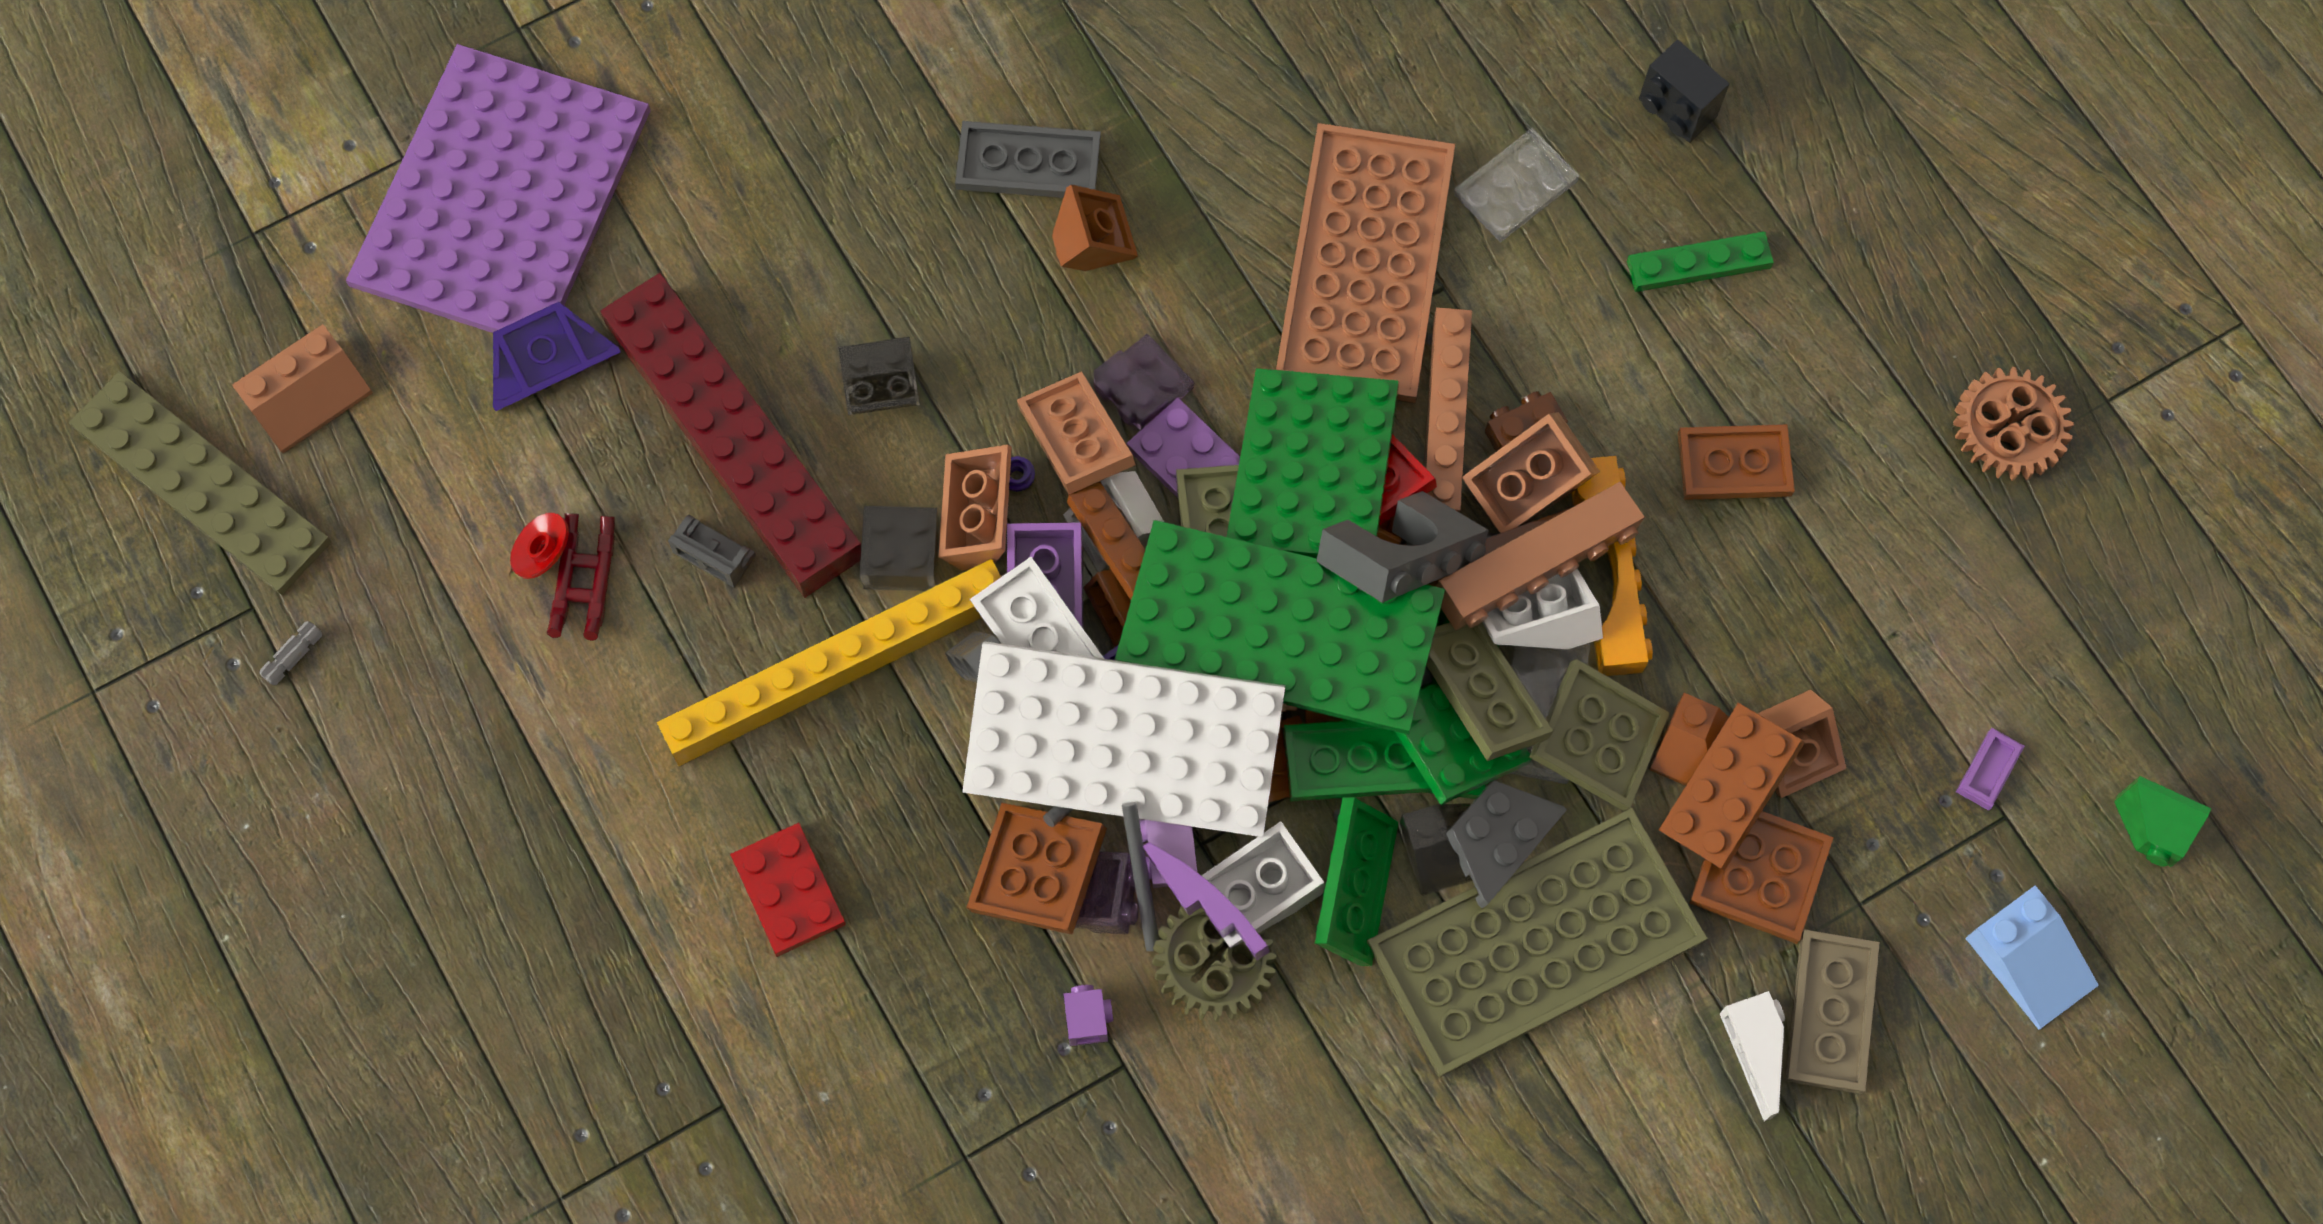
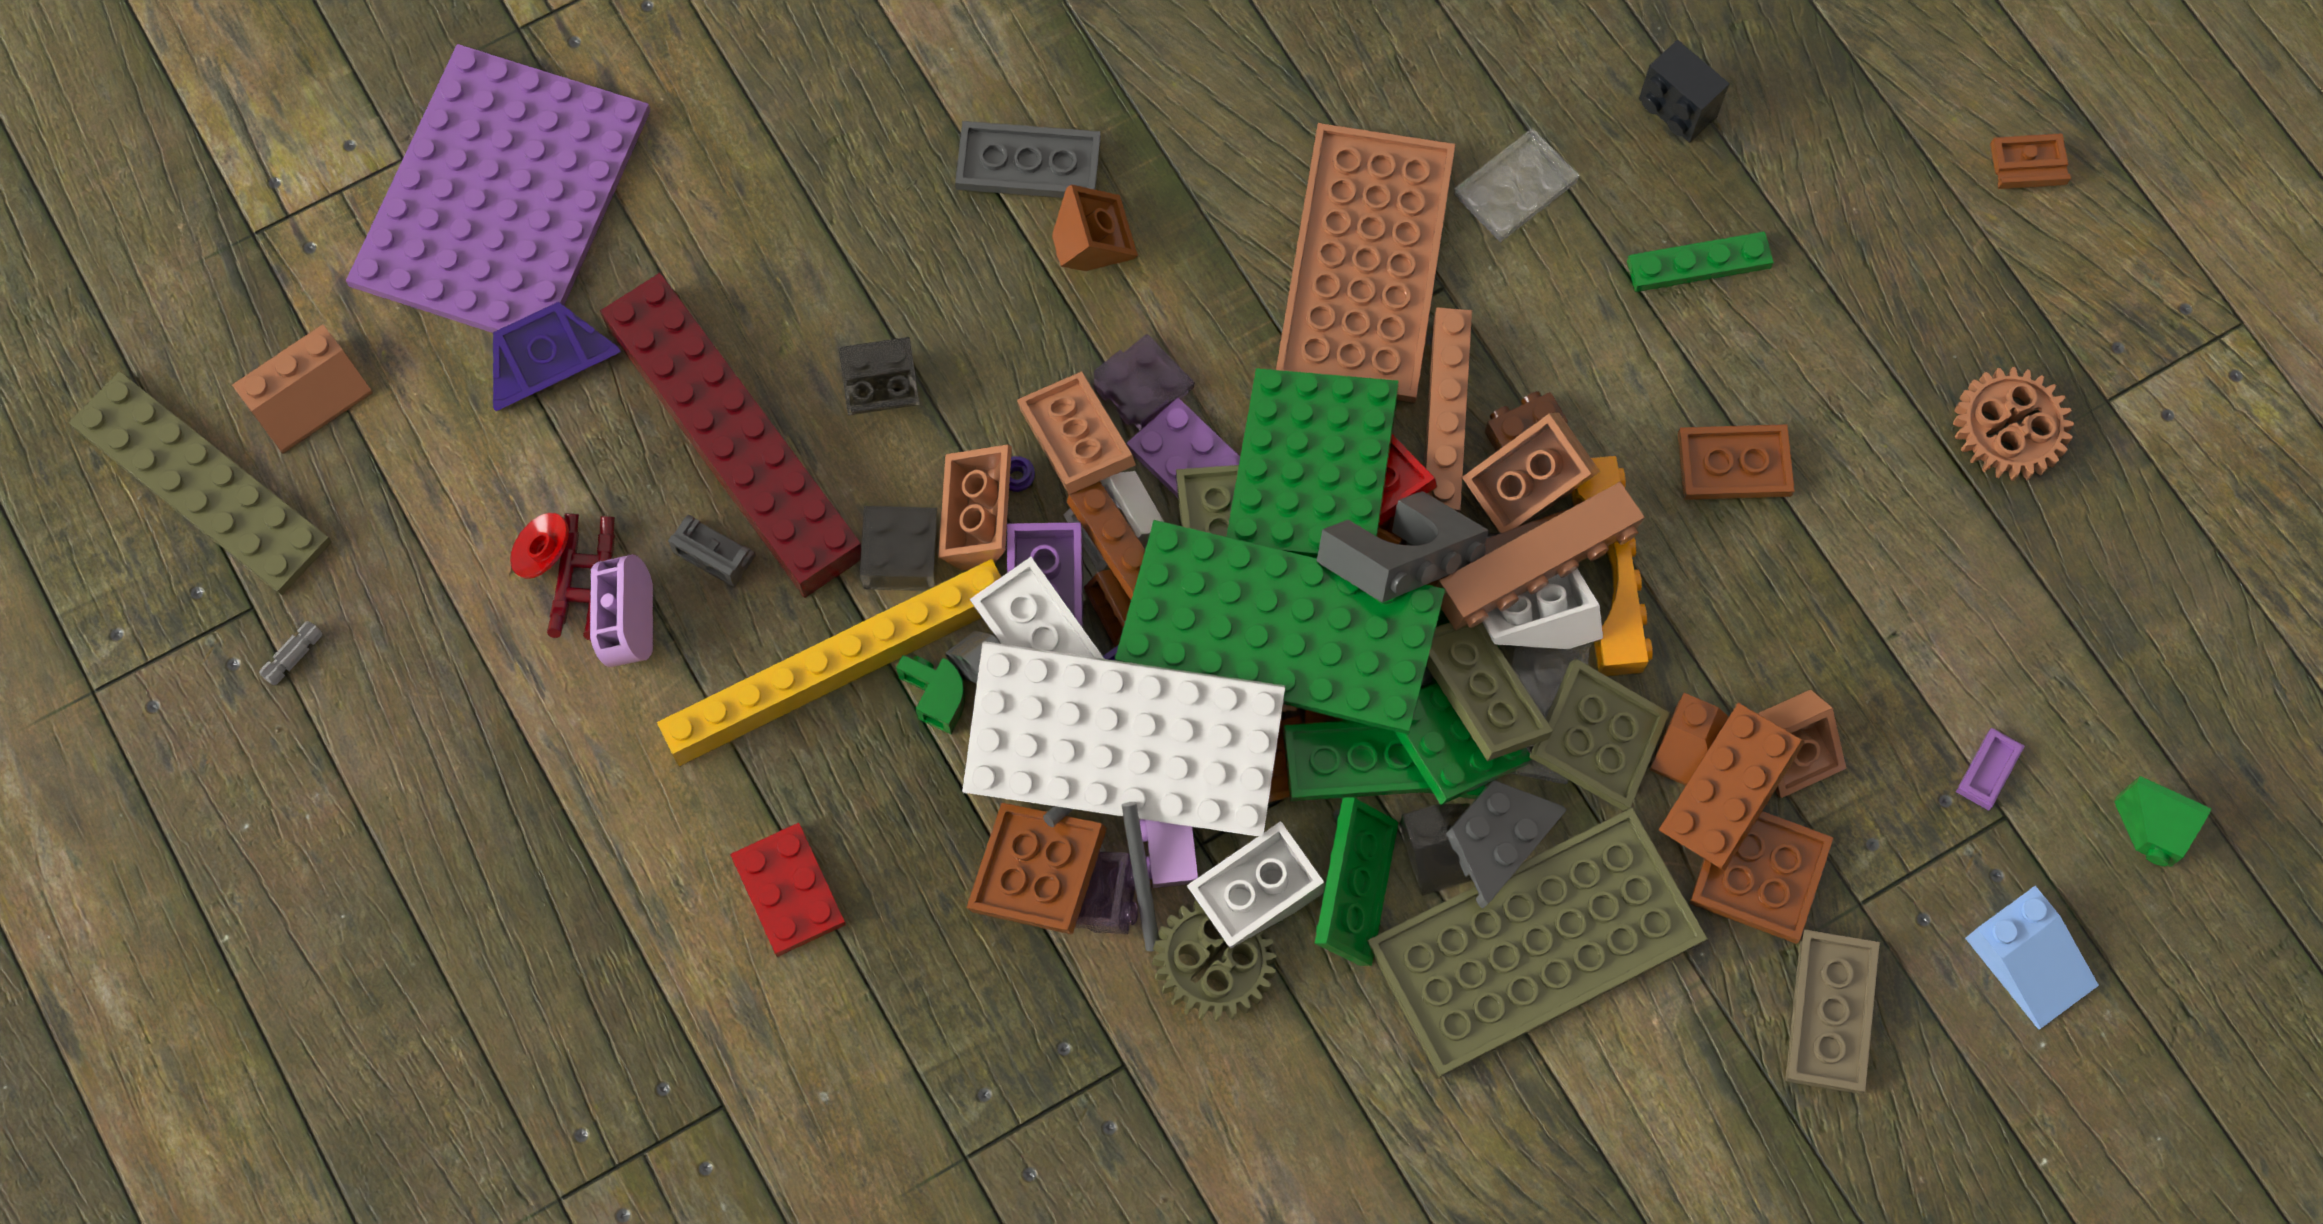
medium lavender brick [1064,985,1113,1046] -> none
medium lavender slope [1143,842,1270,960] -> none
white slope [1720,991,1785,1121] -> none
none -> lavender brick [590,554,653,667]
none -> green brick [896,655,965,735]
none -> dark orange plate [1990,133,2071,189]

